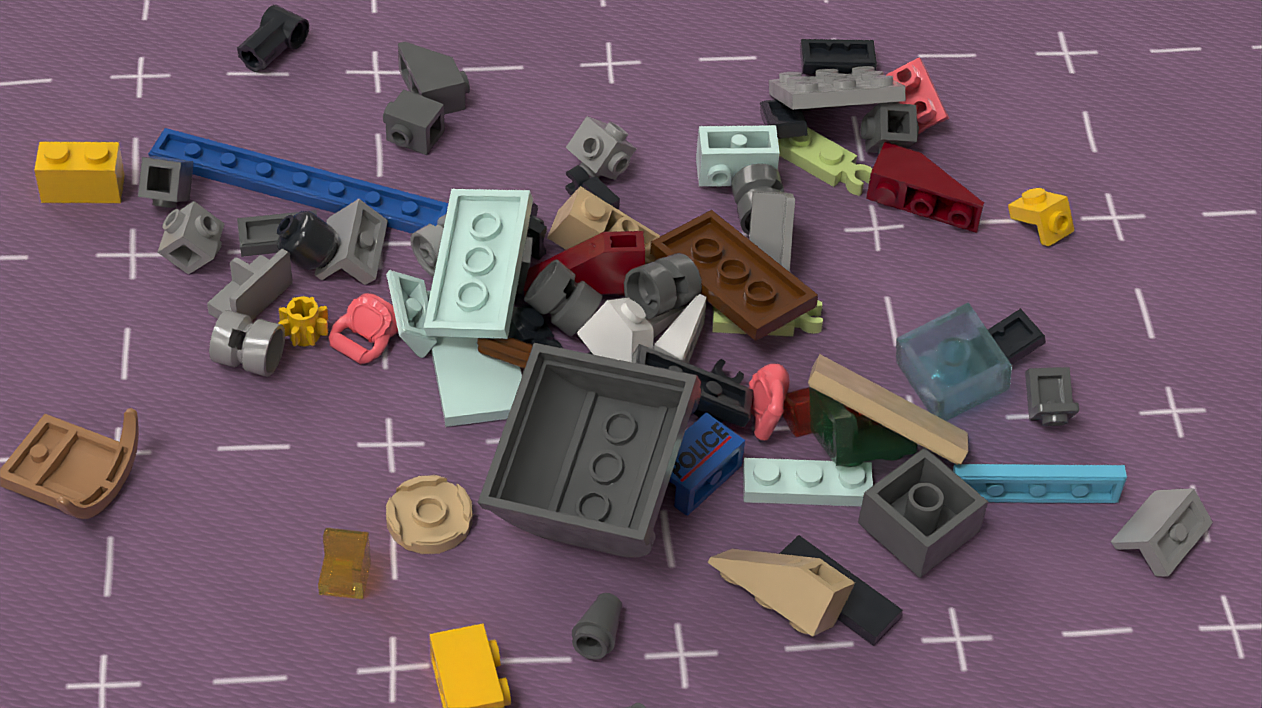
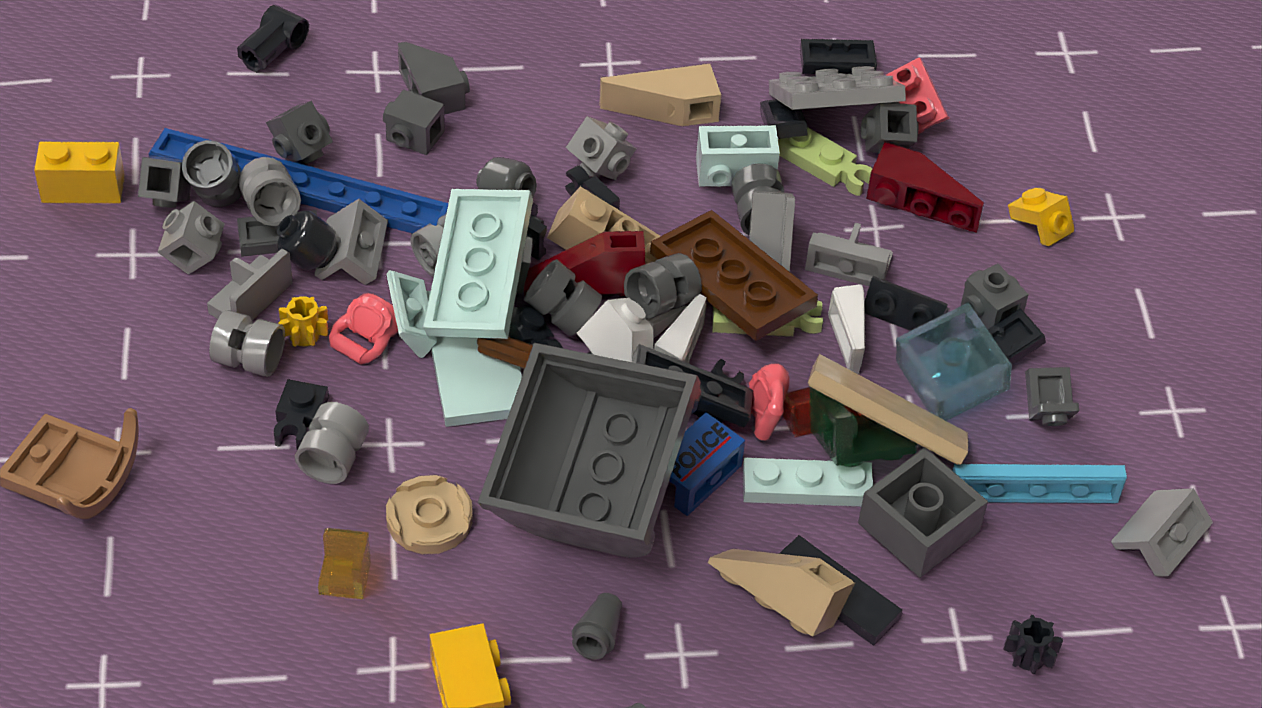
none -> dark grey wheel [182,140,242,208]
none -> light grey wheel [238,157,301,226]
none -> dark grey brick [266,100,333,165]
none -> black plate [274,379,329,450]
none -> light grey wheel [295,402,369,484]
none -> dark grey head [476,157,537,198]
none -> tan slope [599,64,721,126]
none -> light grey panel [805,223,893,286]
none -> white slope [828,285,865,374]
none -> black hinge [864,276,950,340]
none -> dark grey brick [960,263,1029,331]
none -> black gear [1003,615,1063,674]

